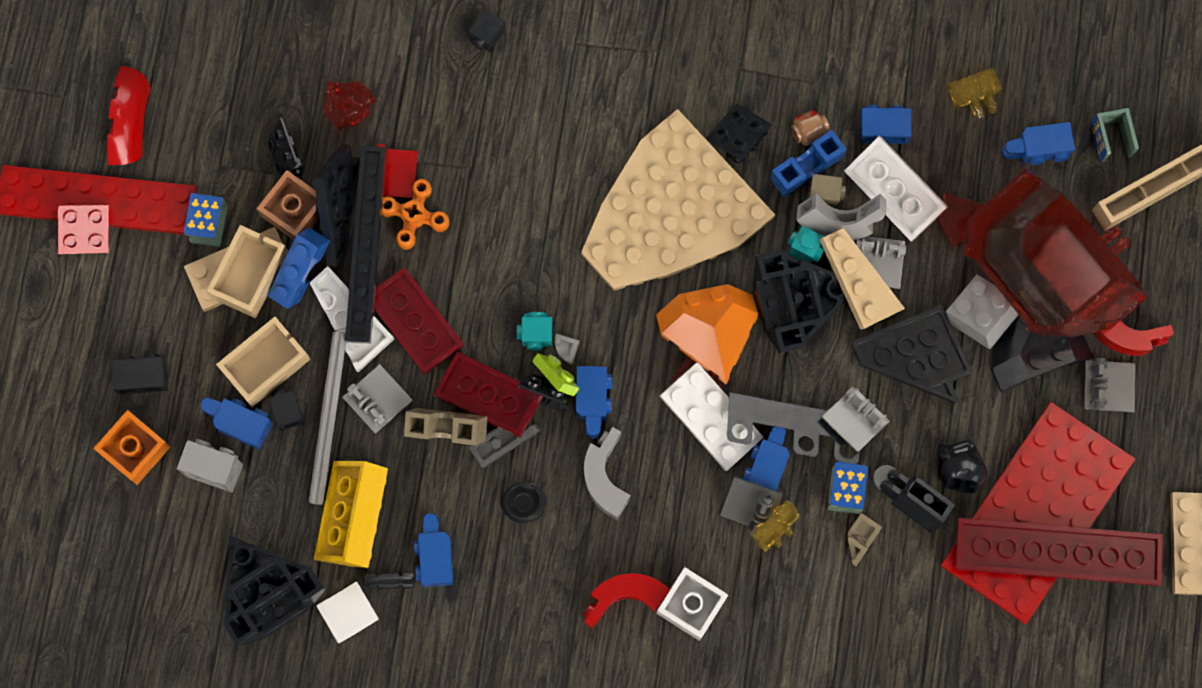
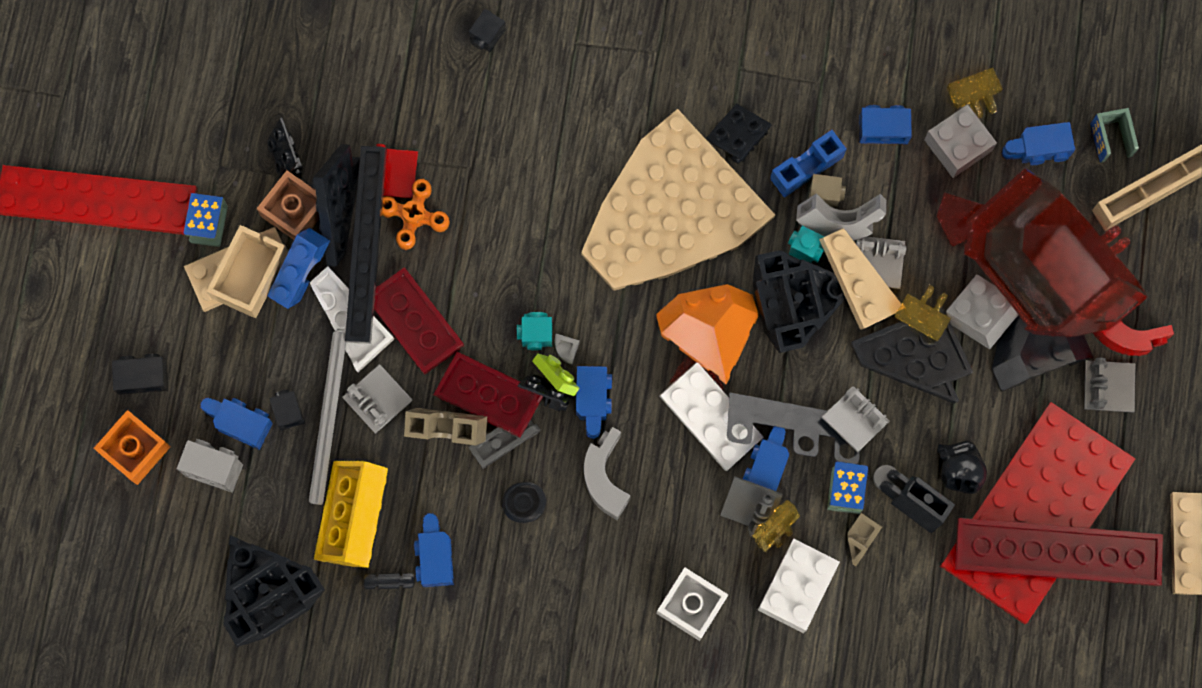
hinge [58,202,109,254] -> none
red brick [107,66,151,165] -> none
tan piece [216,317,310,408] -> none
white sticker [317,582,378,643] -> none
clear red plate [323,82,377,131] -> none
red arch [583,573,671,629] -> none
medium nougat head [791,110,829,146] -> none
white plate [844,136,948,241] -> none
none -> white brick [758,539,840,633]
none -> clear yellow hinge [894,285,951,342]
none -> light grey brick [924,104,997,178]

